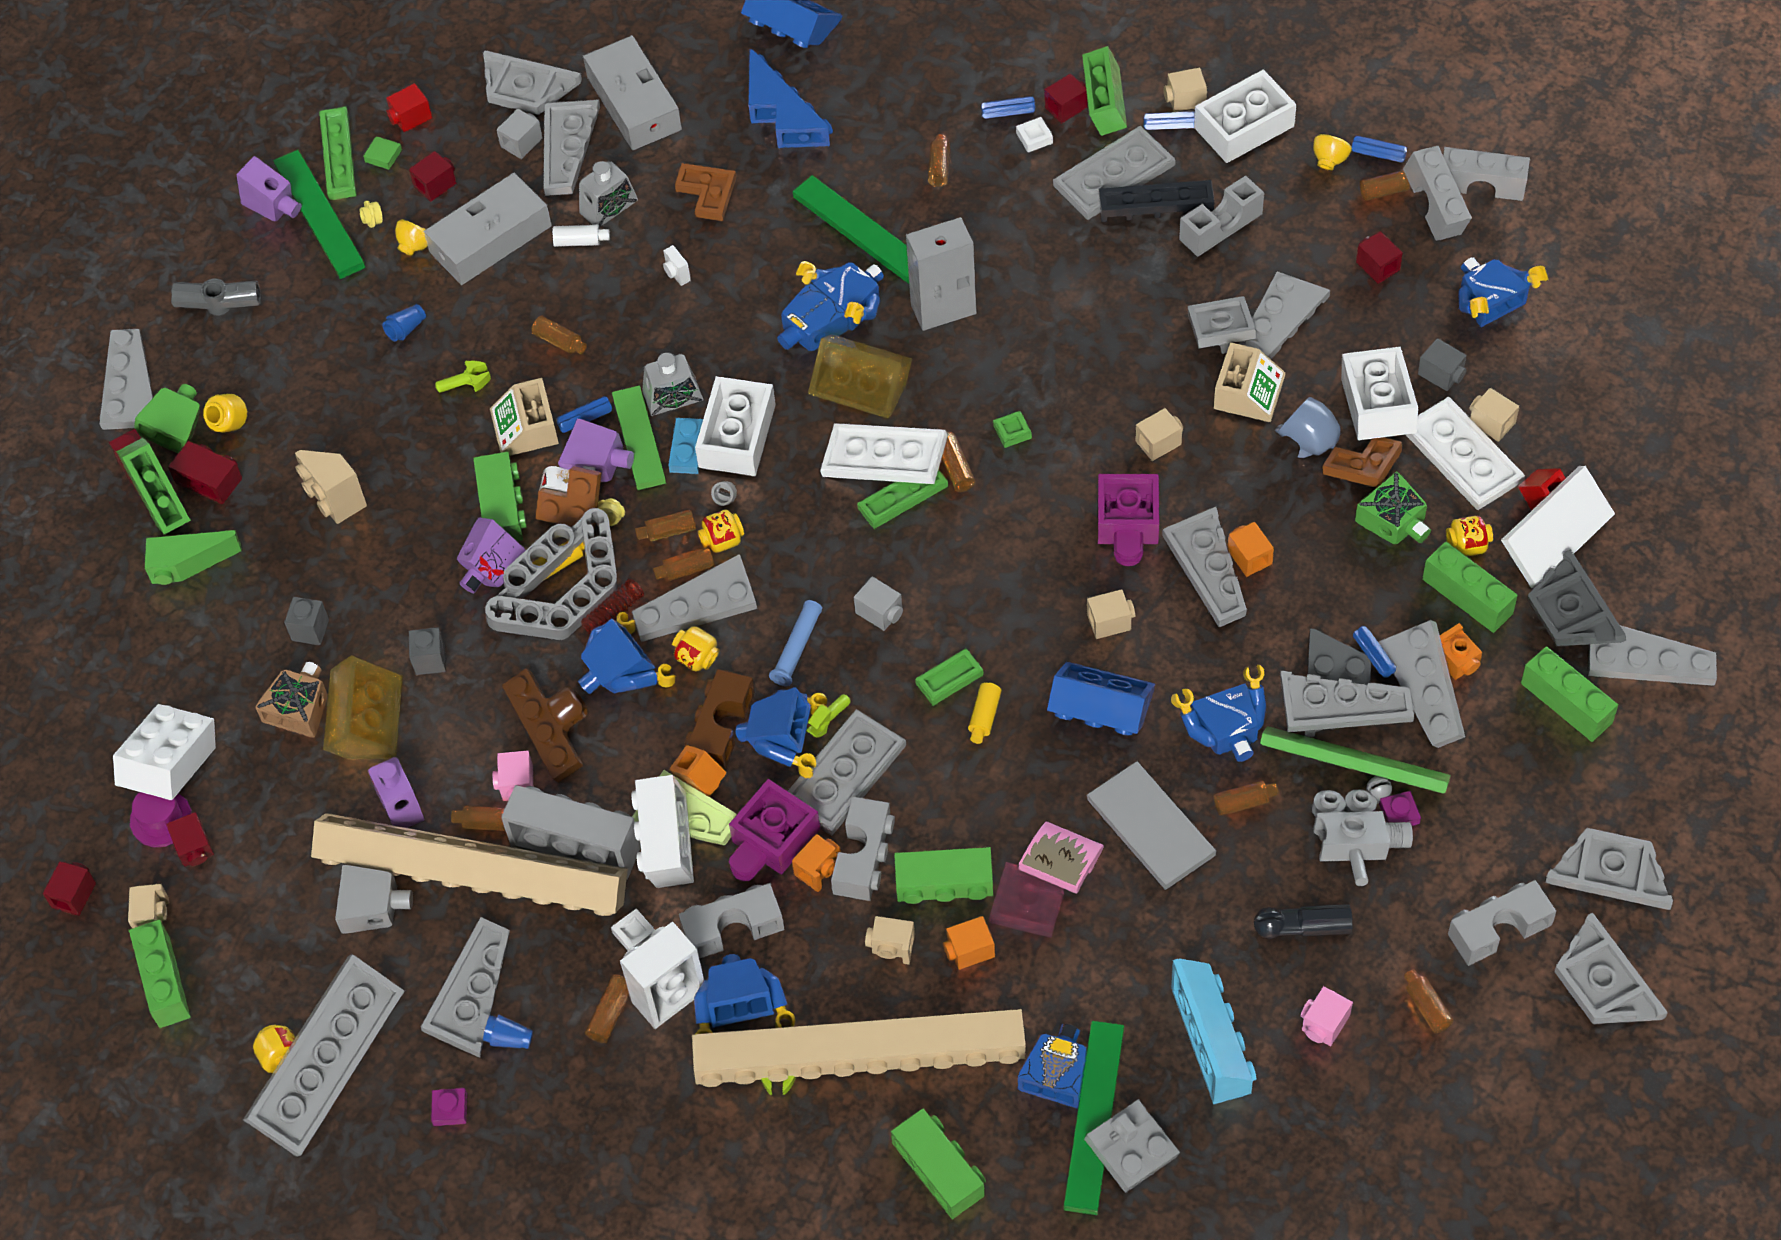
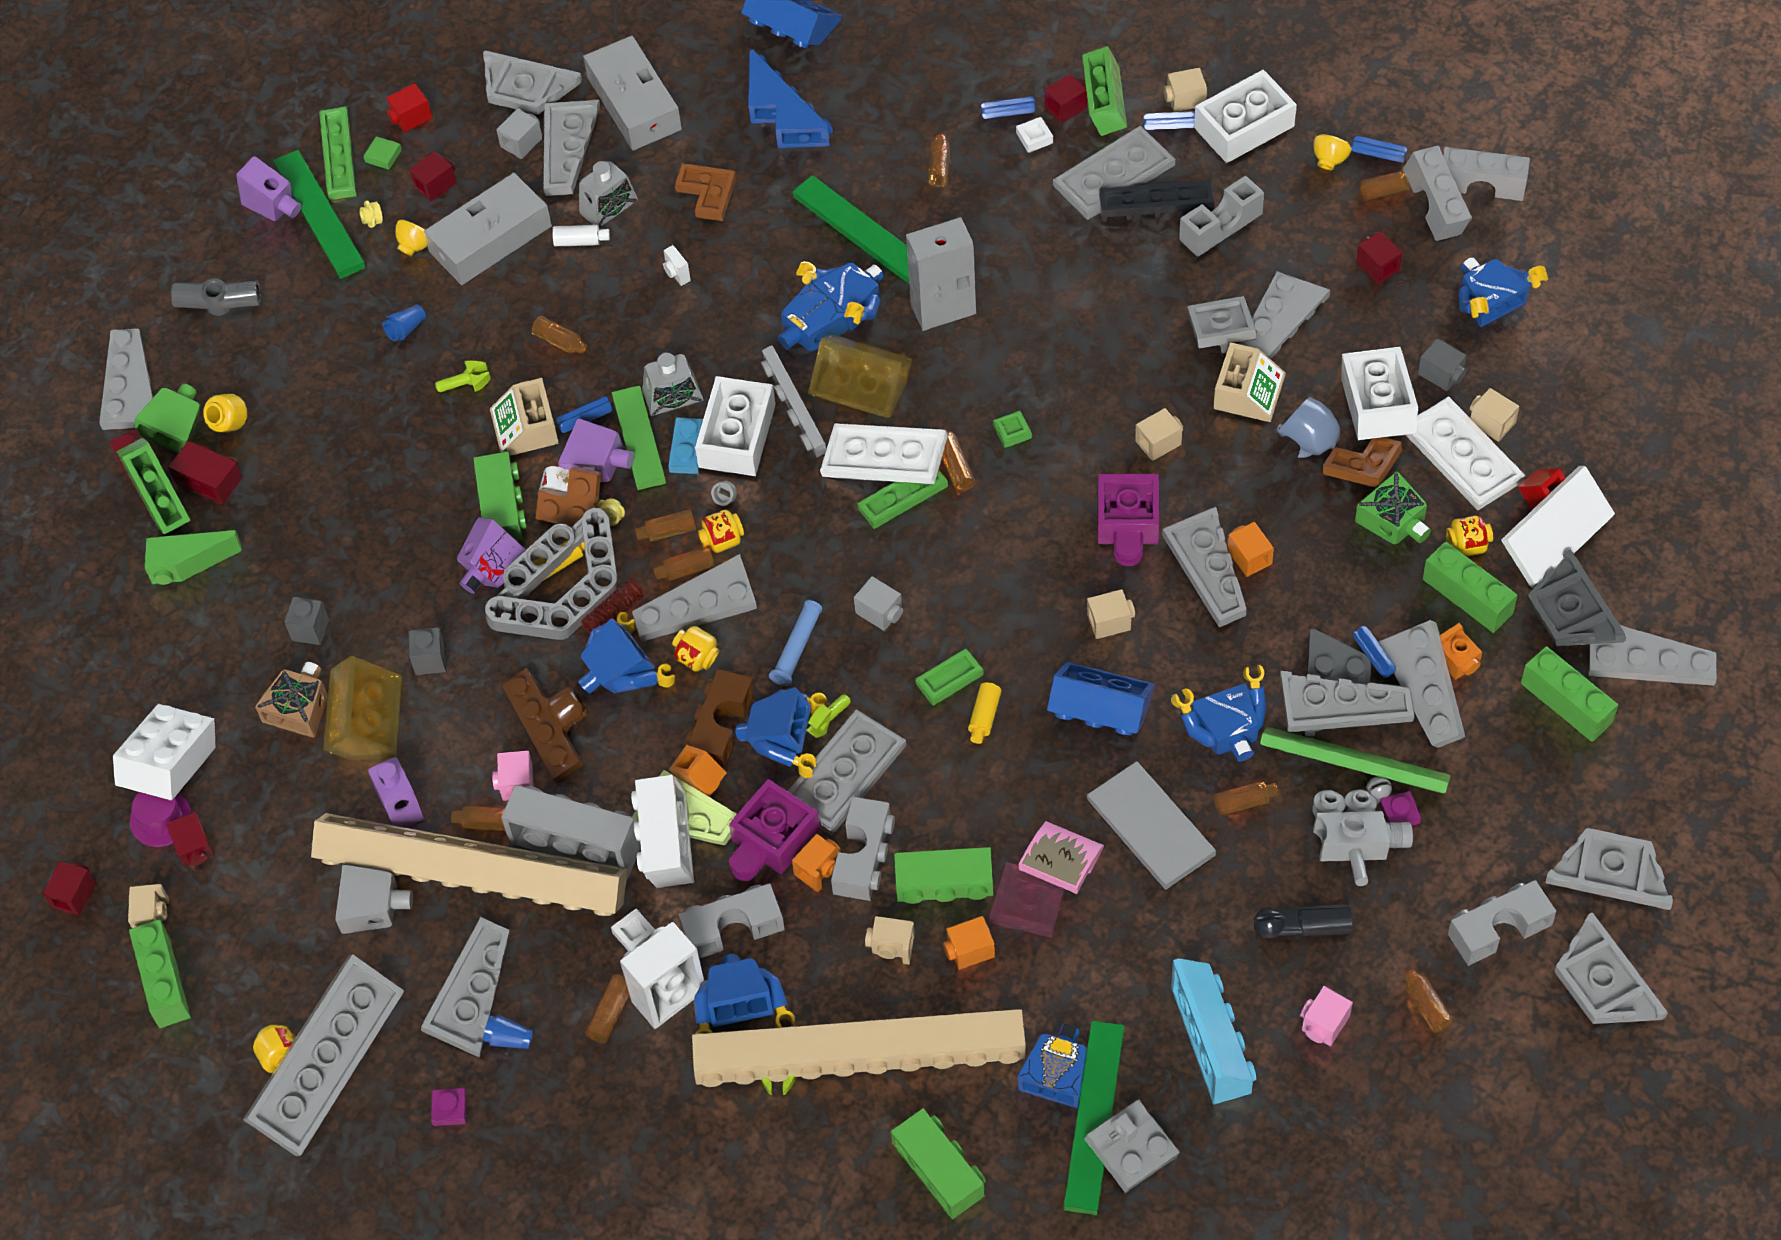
tan slope [295,450,367,524] -> none
none -> light grey wing [760,345,826,457]

